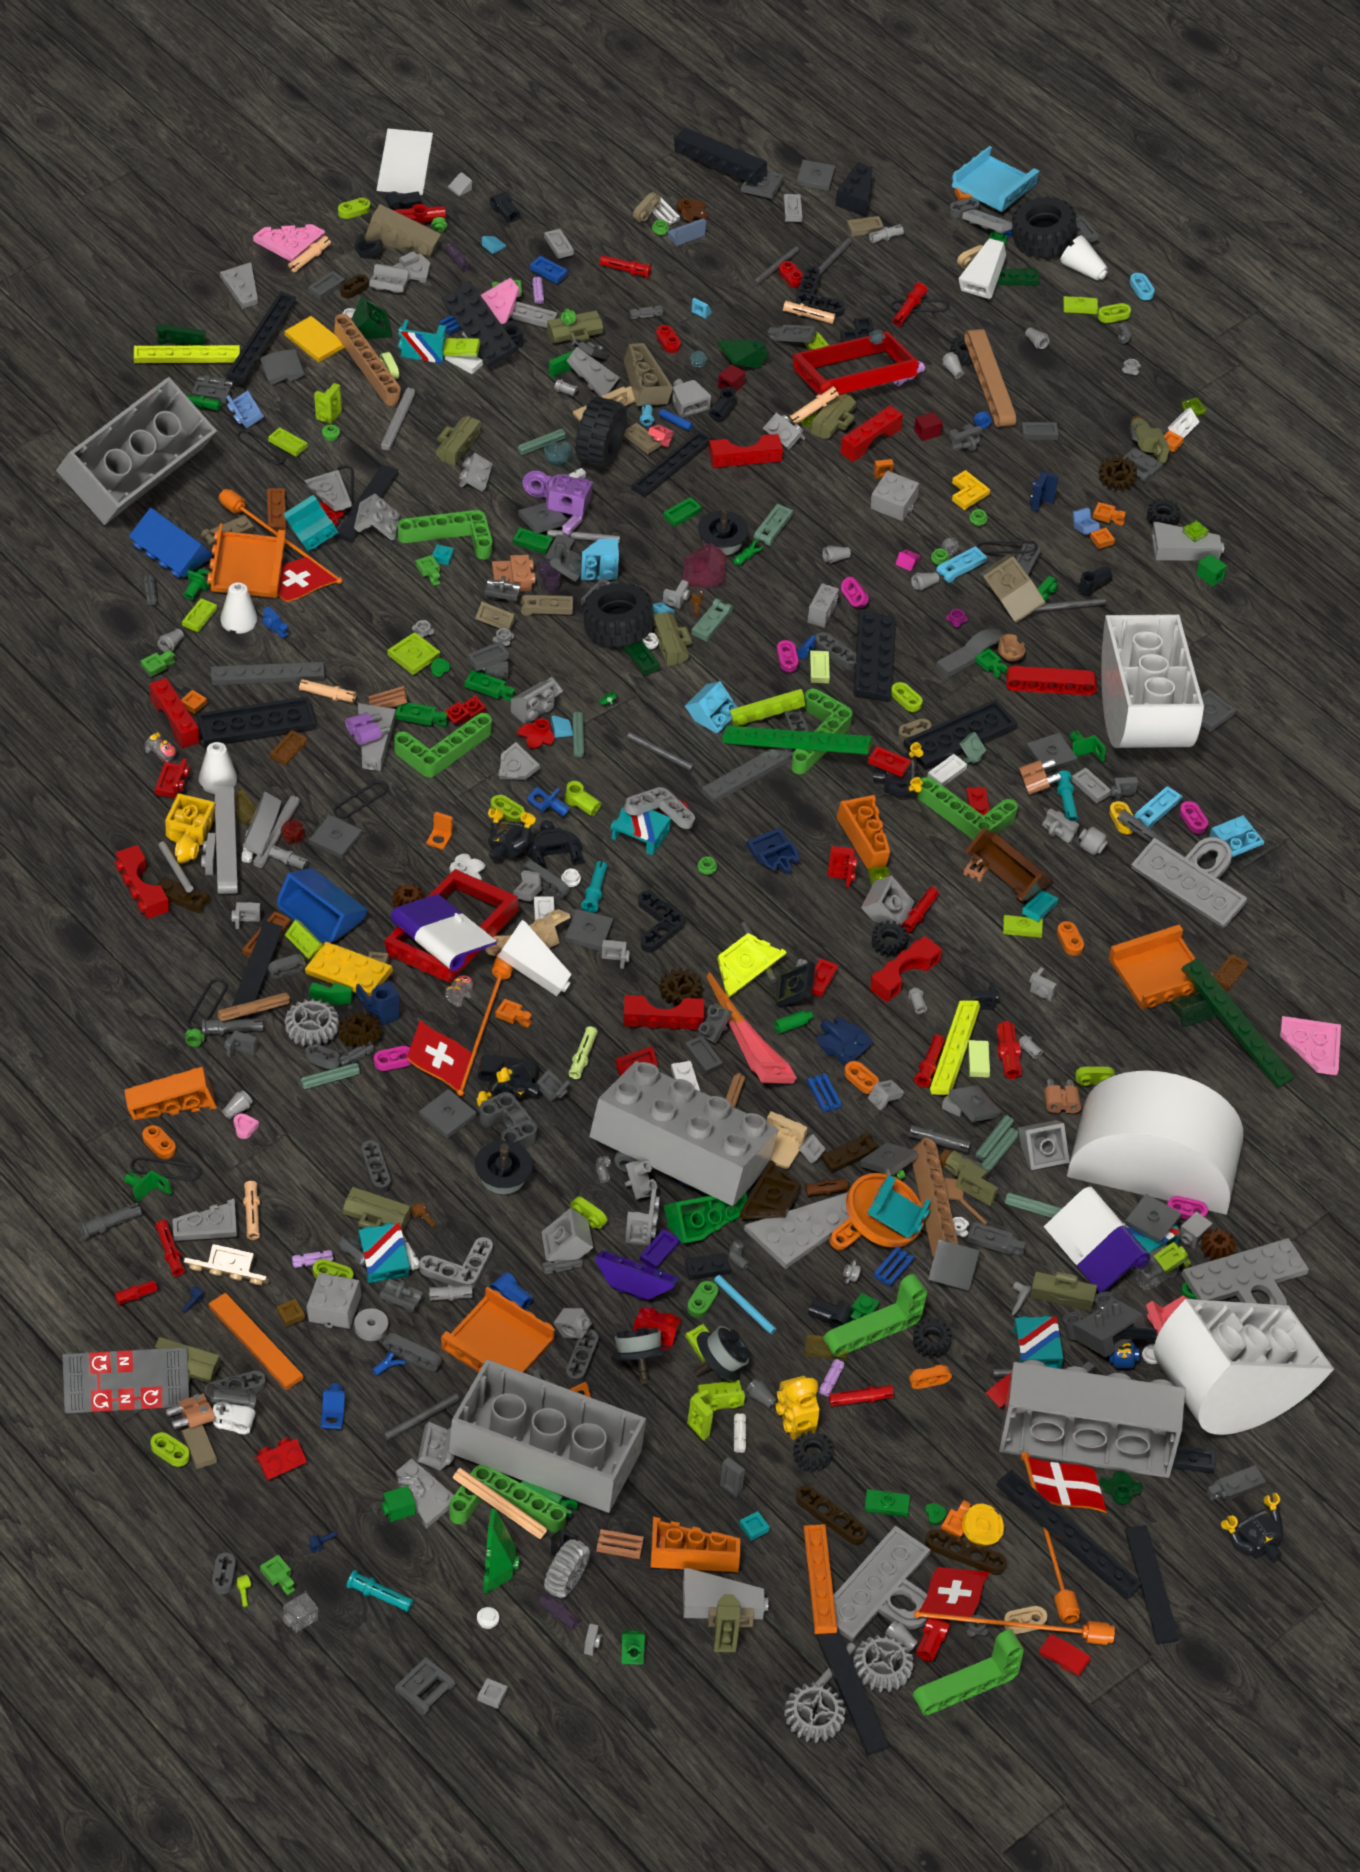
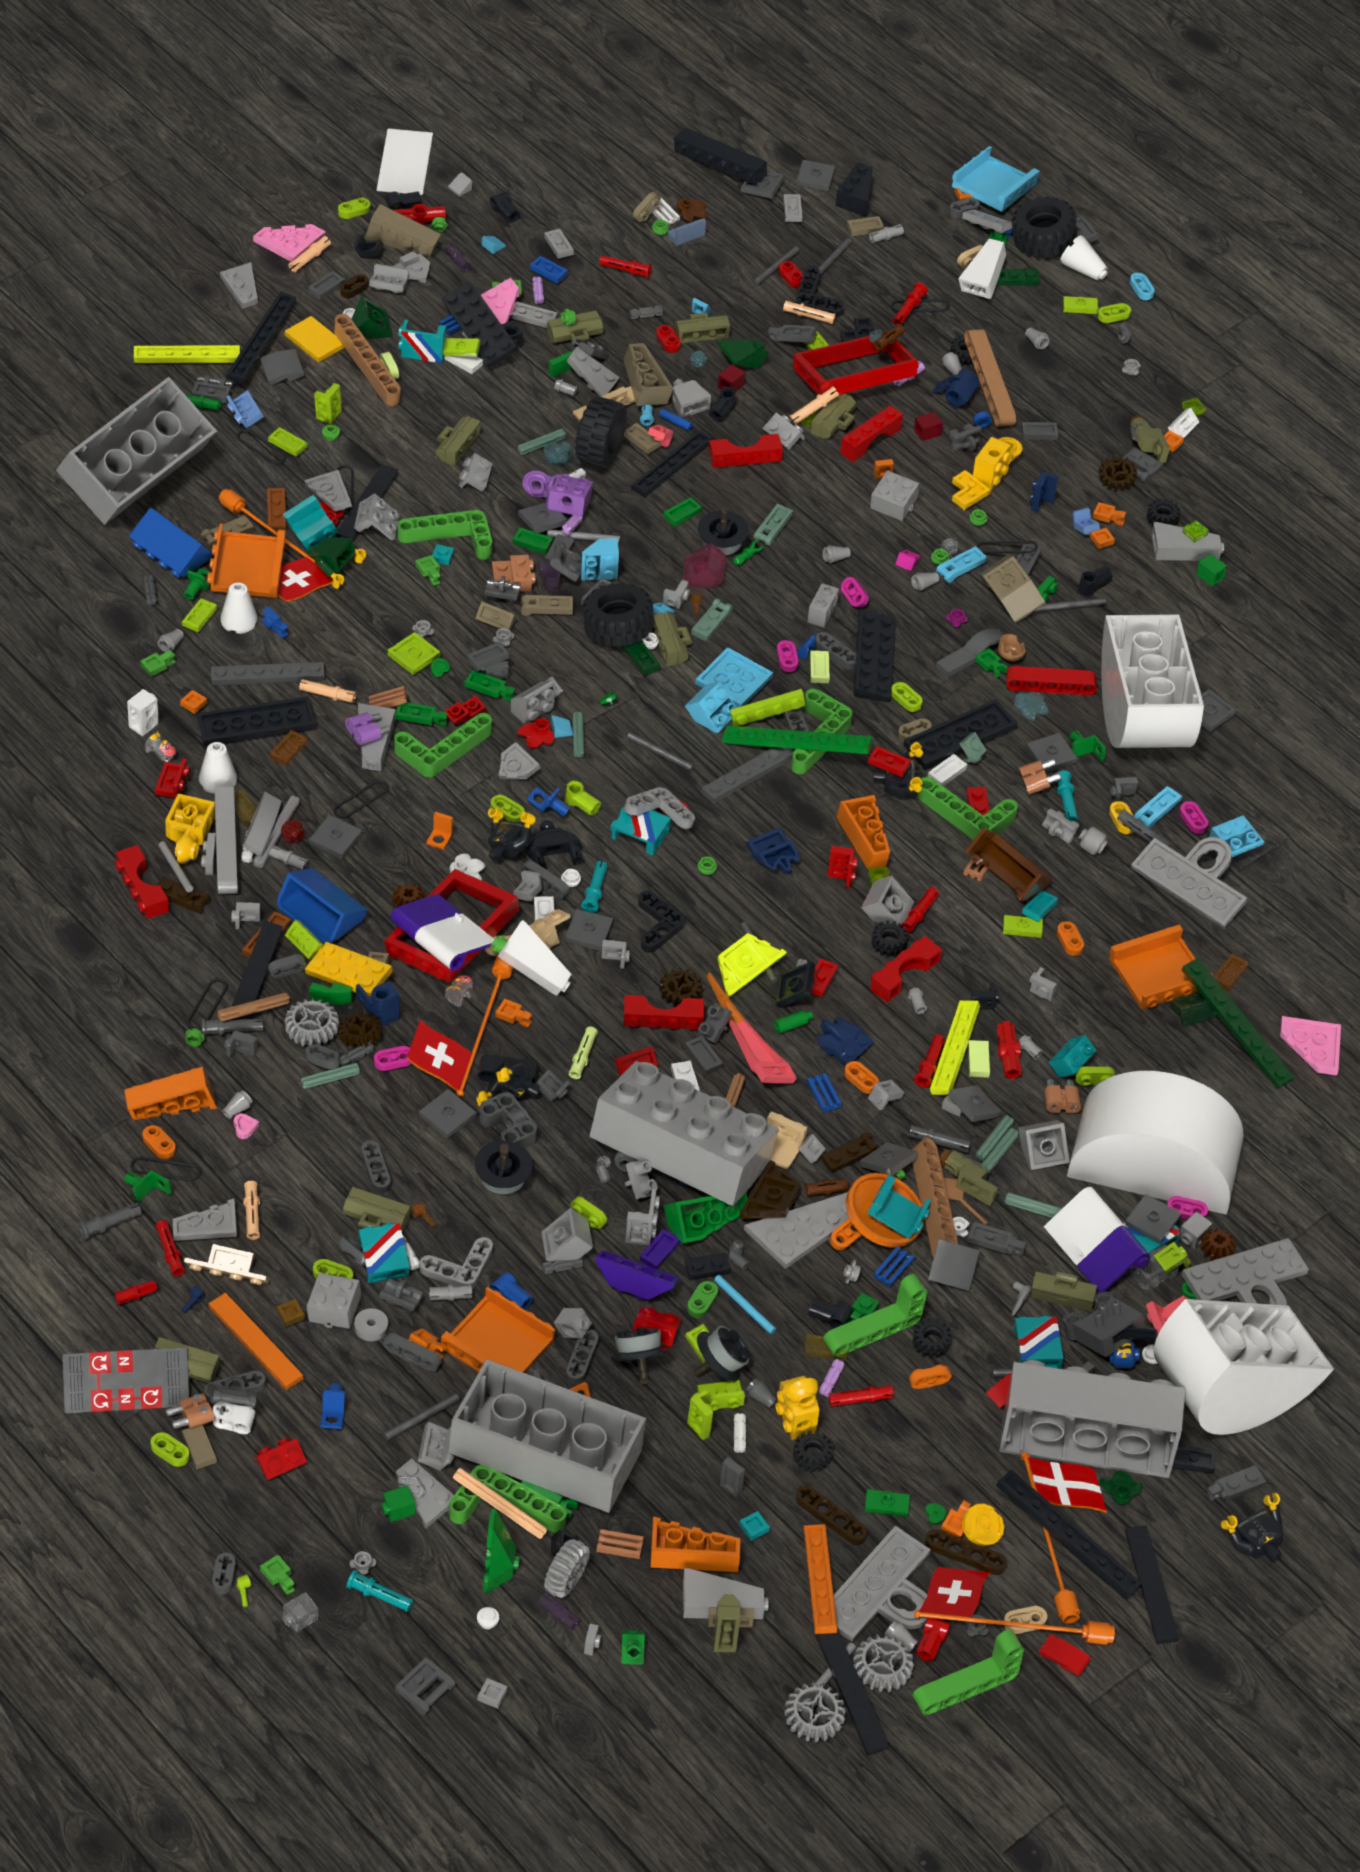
red arch [149,678,199,749] -> none
dark green plate [156,324,206,346] -> none
lavender axle [292,1250,333,1268] -> none
dark blue hand [309,1531,337,1553] -> none
blue bar [372,1352,406,1376] -> none
light grey axle [381,387,415,451] -> none
light grey plate [1071,768,1111,804] -> none
none -> white brick [127,689,159,736]
none -> dark green torso [308,537,366,589]
none -> light grey plate [350,1551,376,1575]
none -> orange plate [409,1328,447,1359]
none -> bright green plate [491,935,508,953]
none -> olive piece [674,313,730,343]
none -> medium azure plate [695,647,773,707]
none -> reddish brown pin [874,324,905,351]
none -> dark blue piece [933,368,980,409]
none -> yellow brick [973,437,1022,491]
none -> clear light blue plate [1014,692,1049,721]
none -> teal brick [1048,1035,1097,1078]

